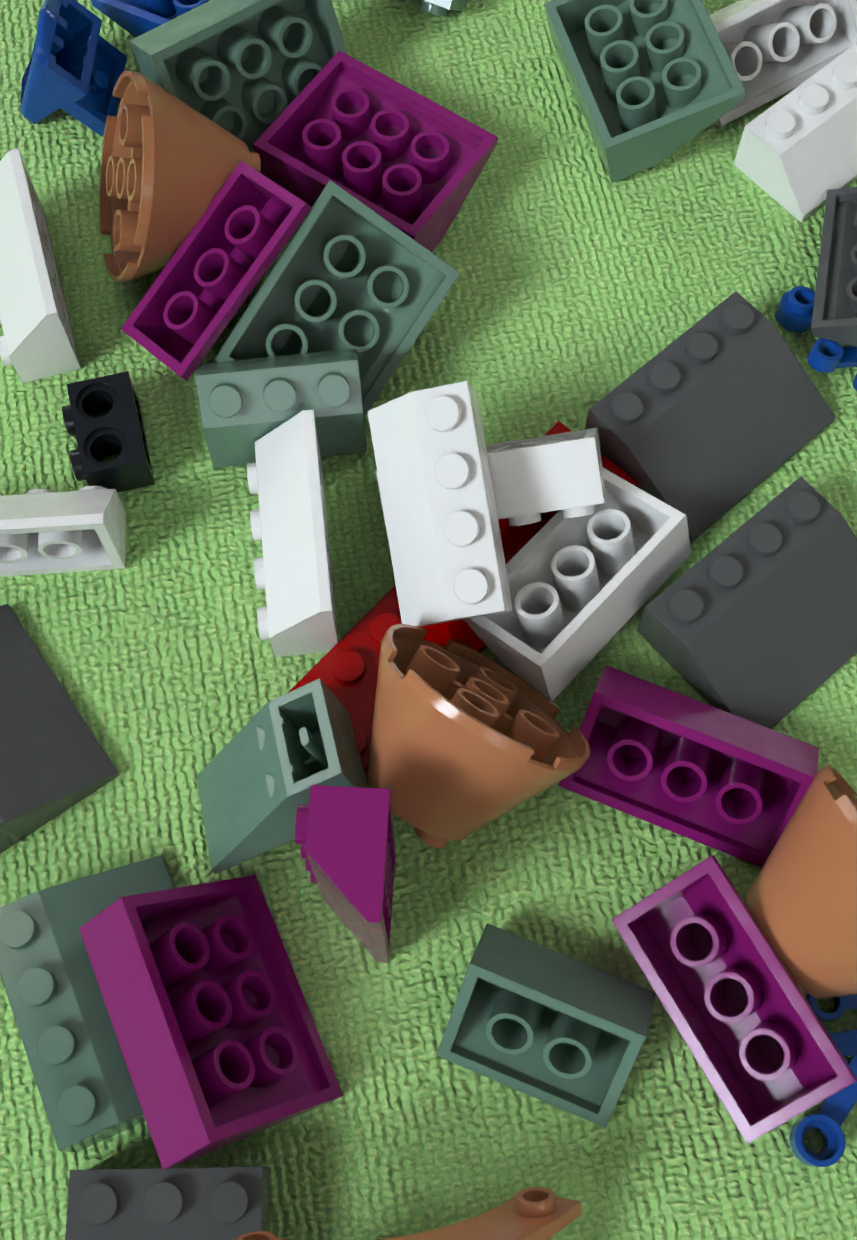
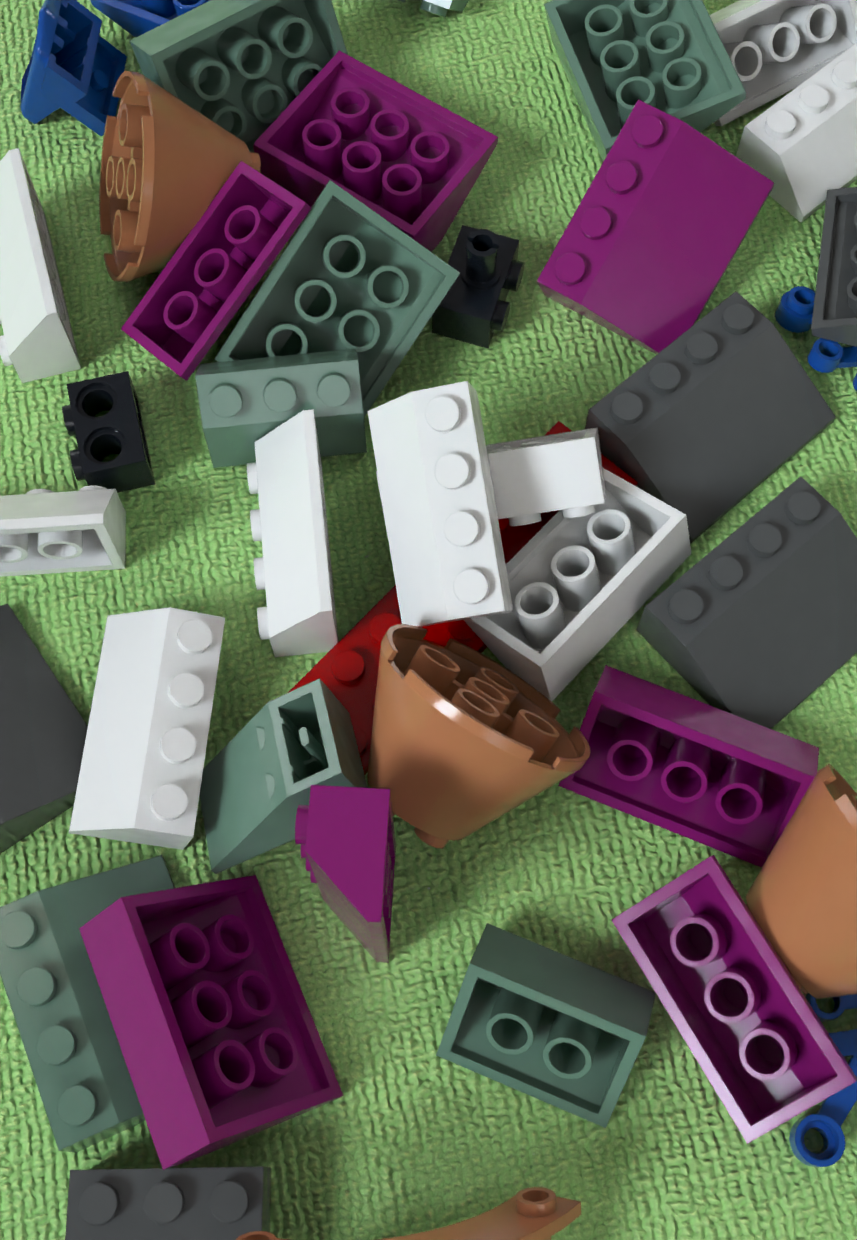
none -> white slope [69,607,225,850]
none -> black brick [432,225,525,348]
none -> magenta slope [537,99,774,355]

